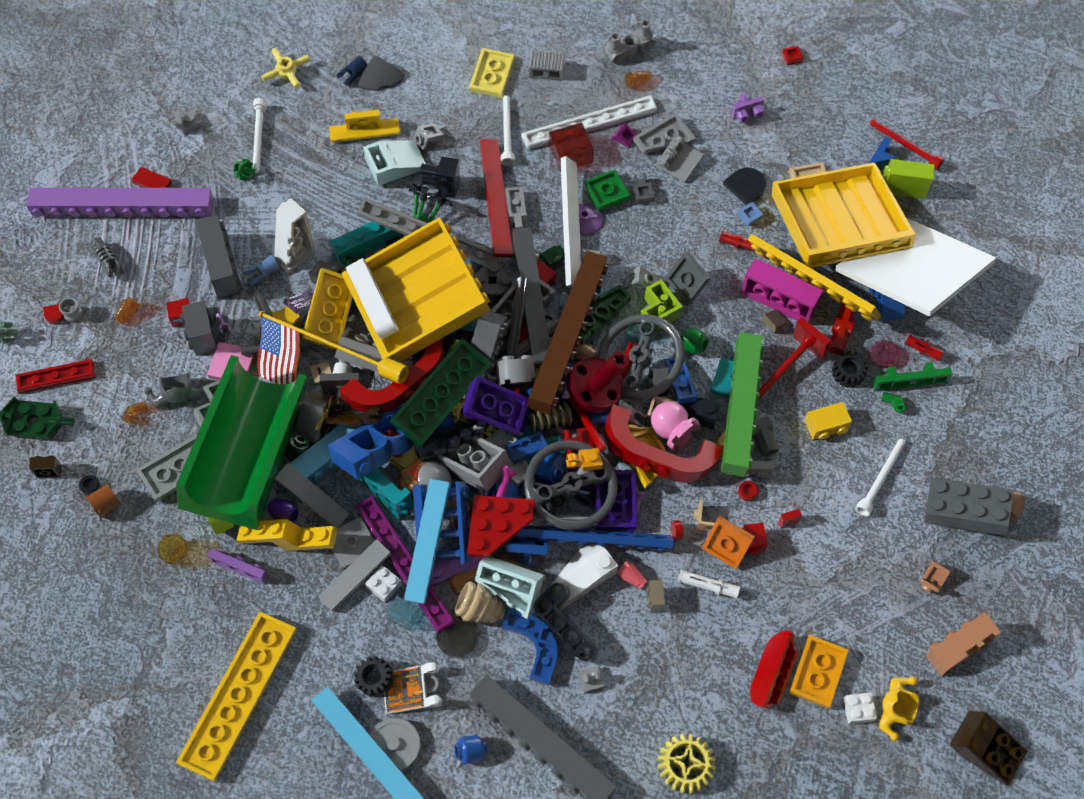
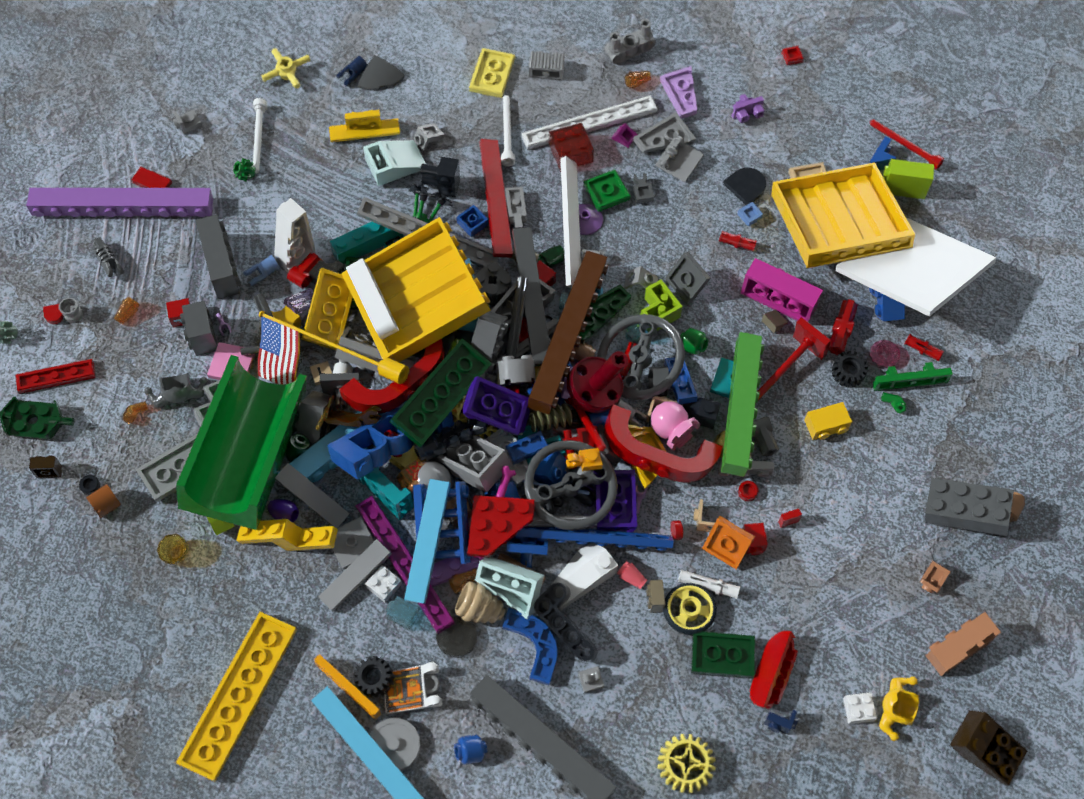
medium lavender plate [207,548,268,584] -> none
yellow plate [748,234,881,322] -> none
light orange plate [789,635,849,709] -> none
white piece [855,439,905,516] -> none
none -> red piece [287,252,323,289]
none -> light orange tile [314,654,381,720]
none -> blue piece [457,205,489,237]
none -> lavender wing [660,66,697,119]
none -> light yellow wheel [663,583,717,635]
none -> dark green plate [691,632,755,678]
none -> dark blue bracket [764,709,799,734]

